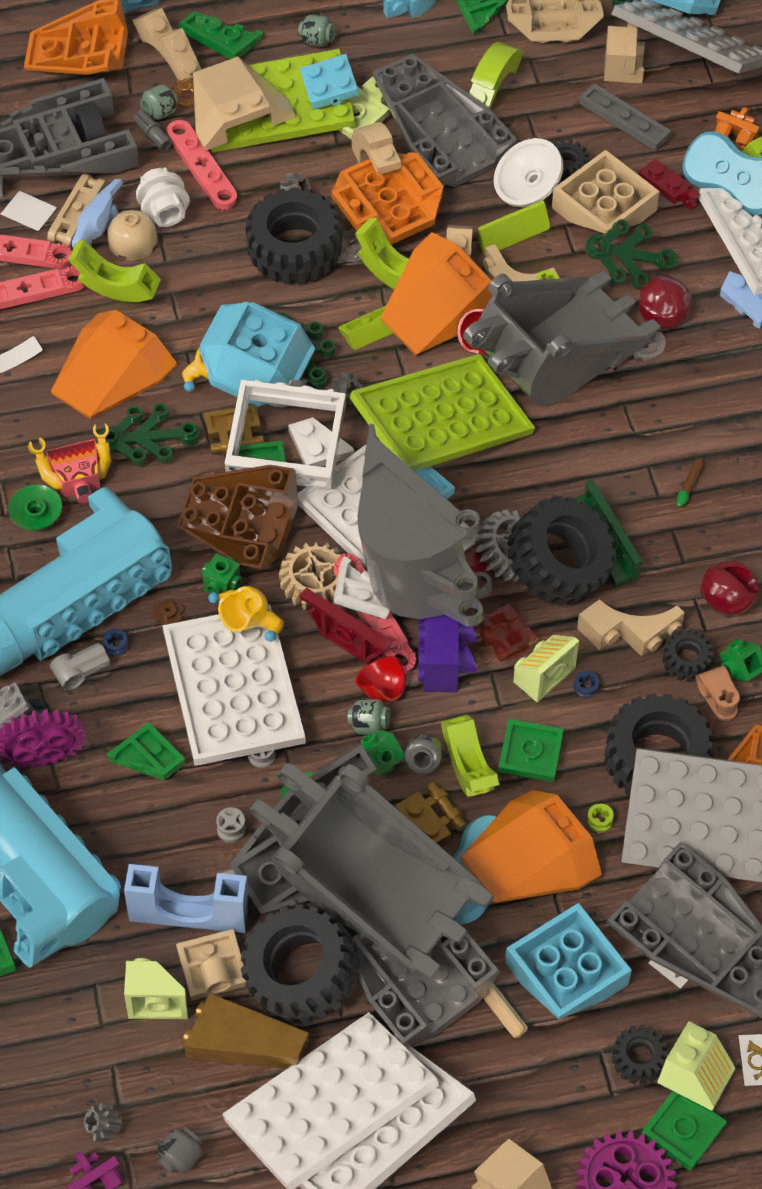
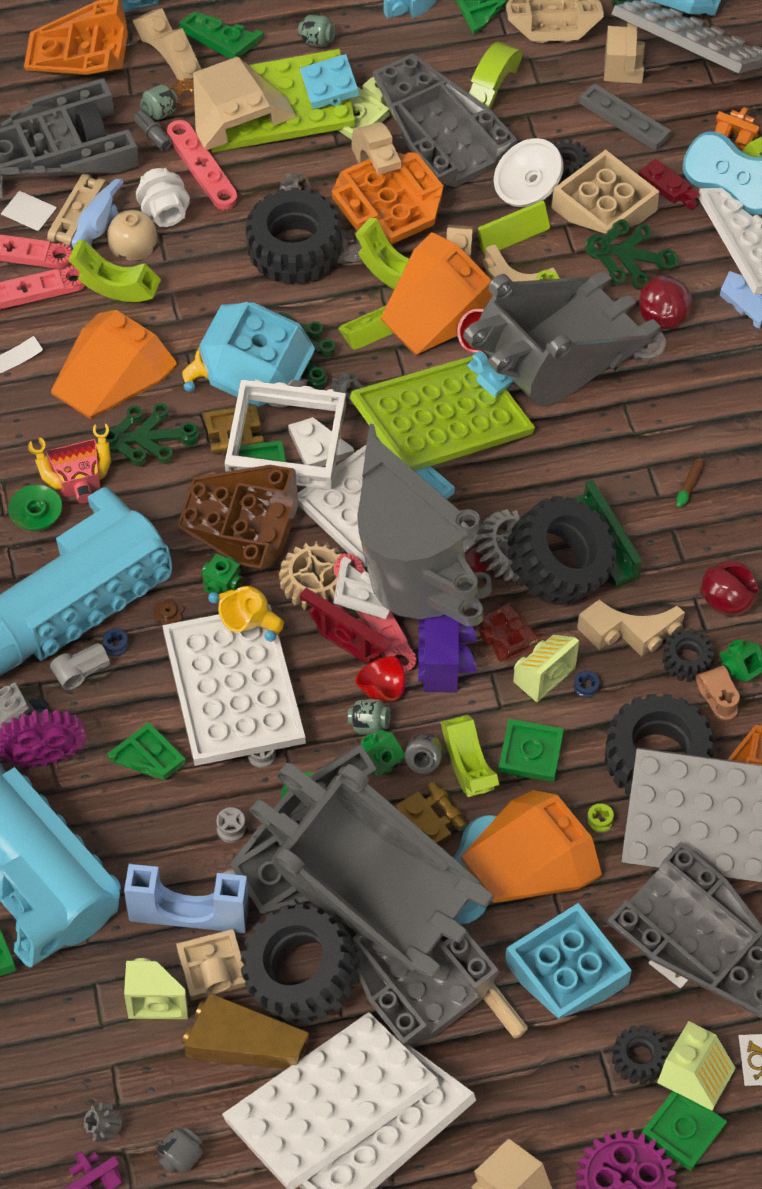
none -> medium azure plate [468,350,513,397]

